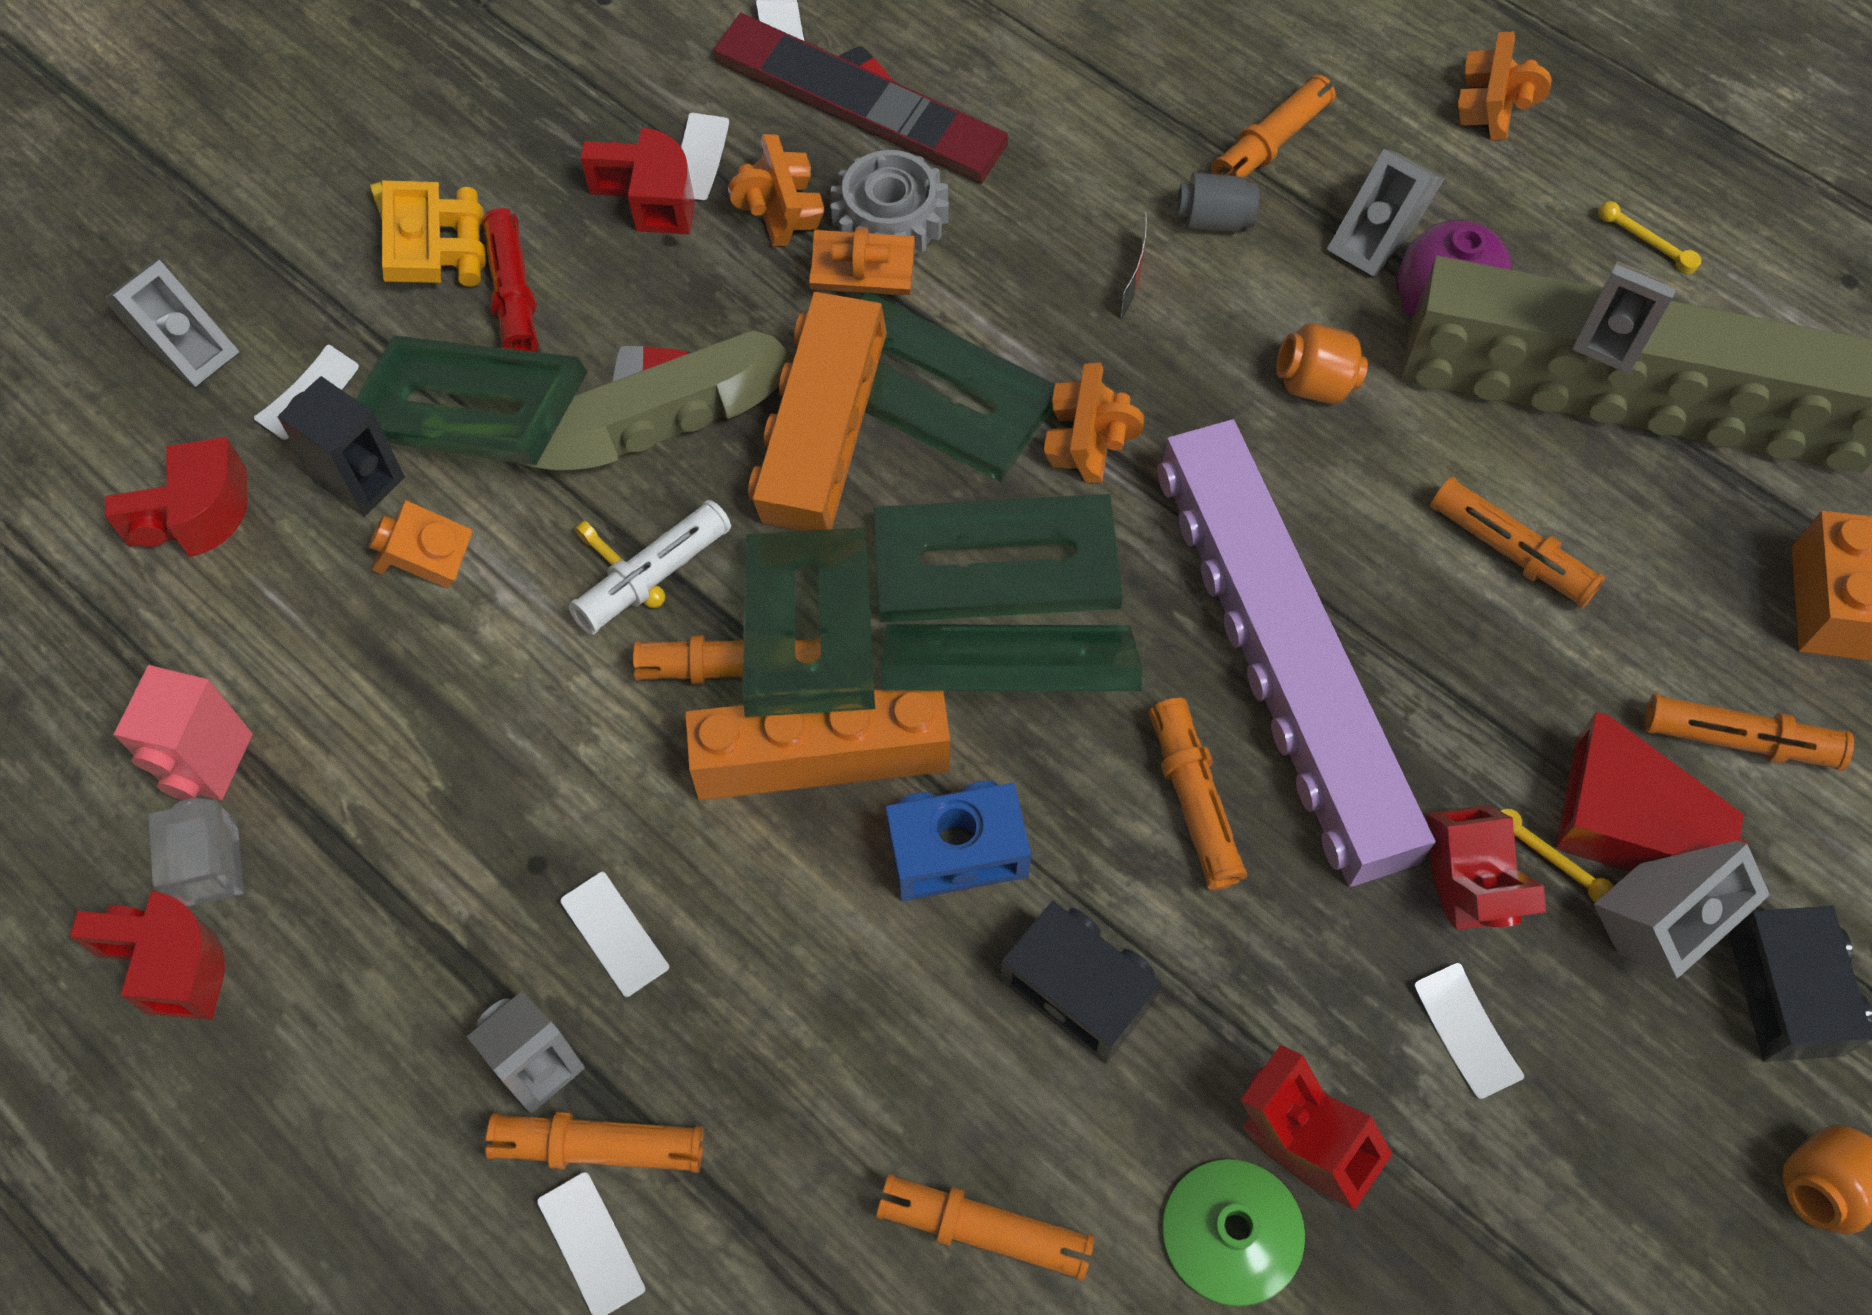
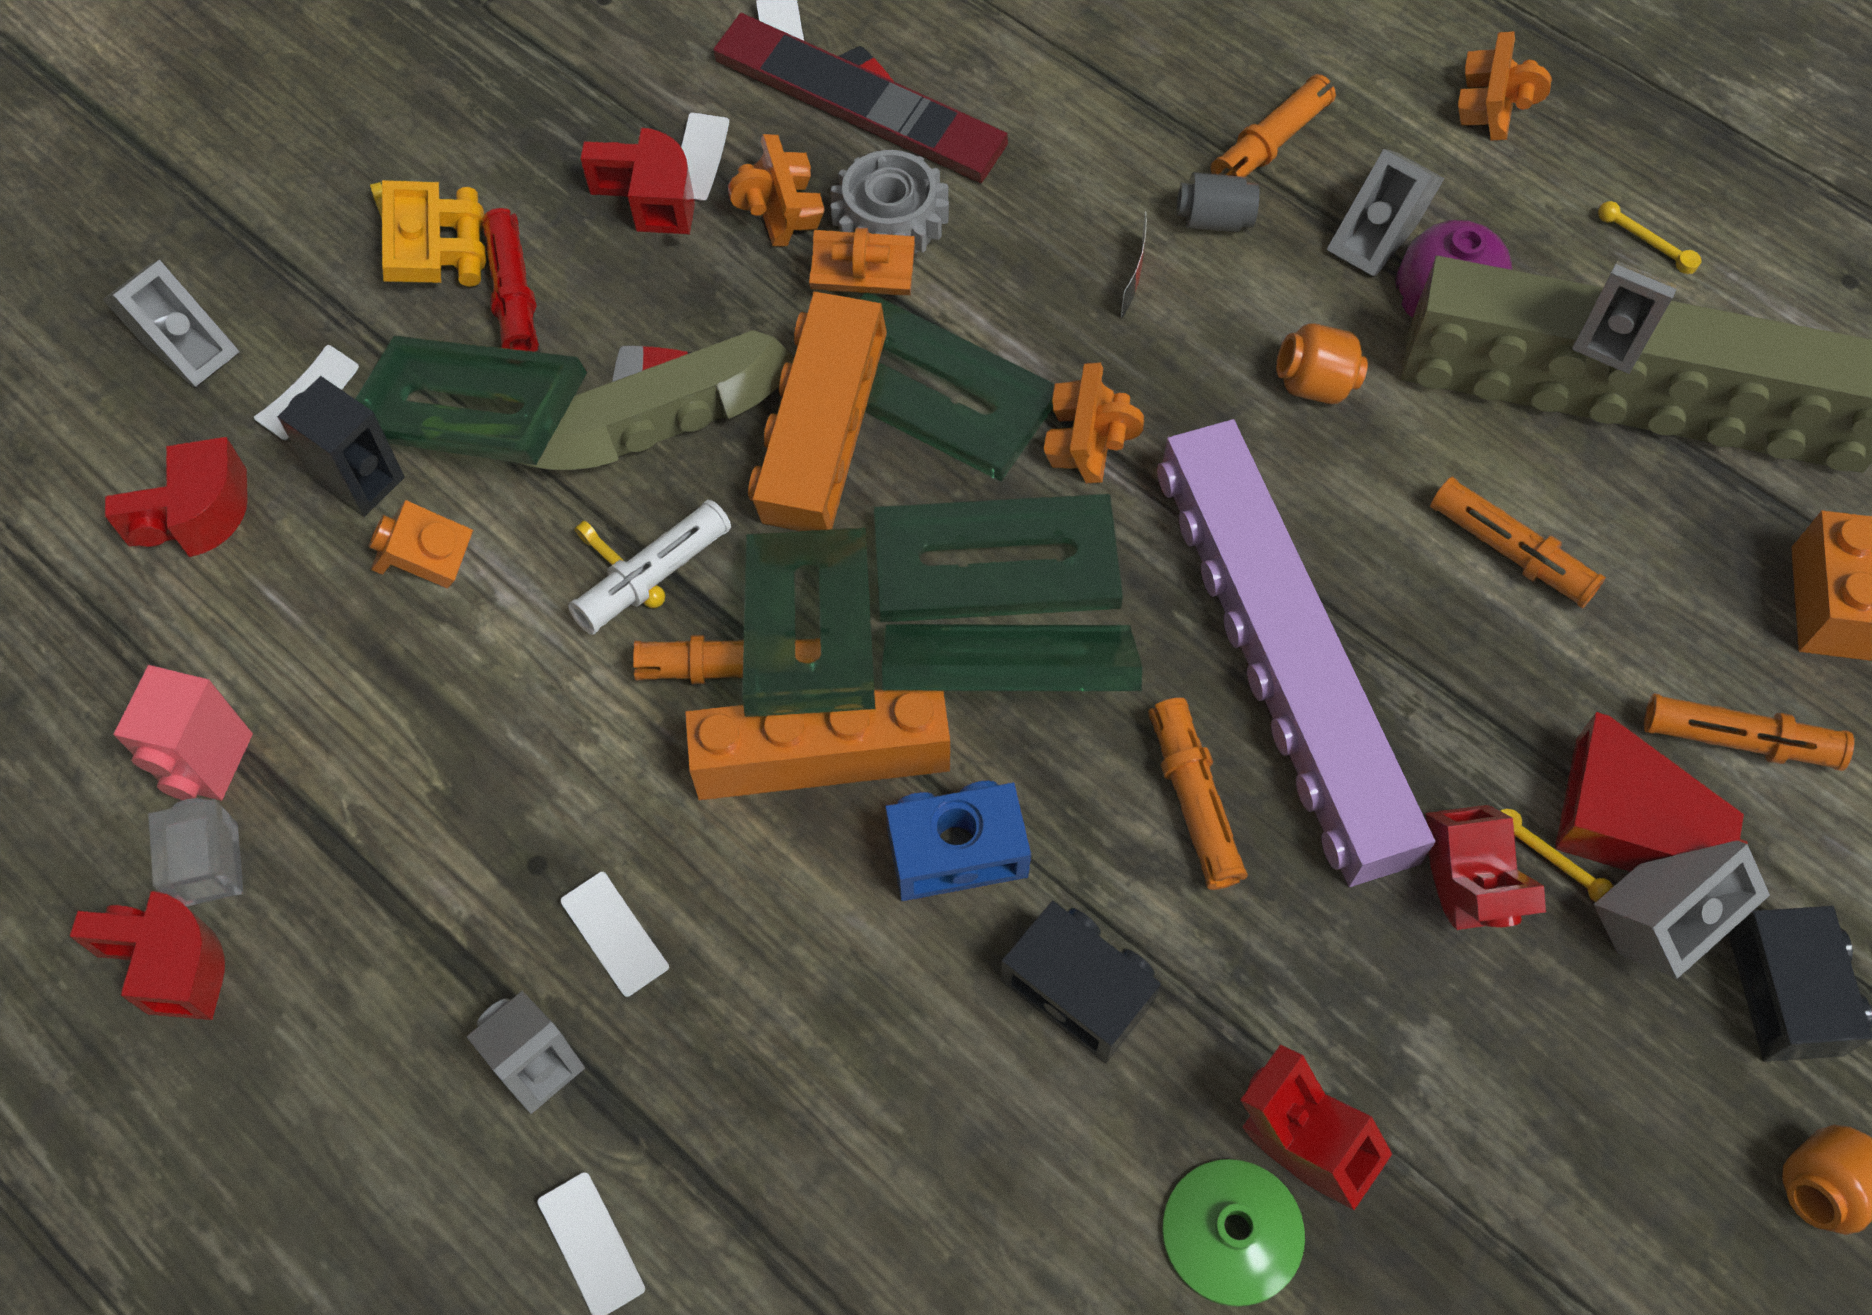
orange pin [486,1111,704,1173] -> none
orange pin [876,1172,1095,1282] -> none
white sticker [1415,963,1524,1099] -> none

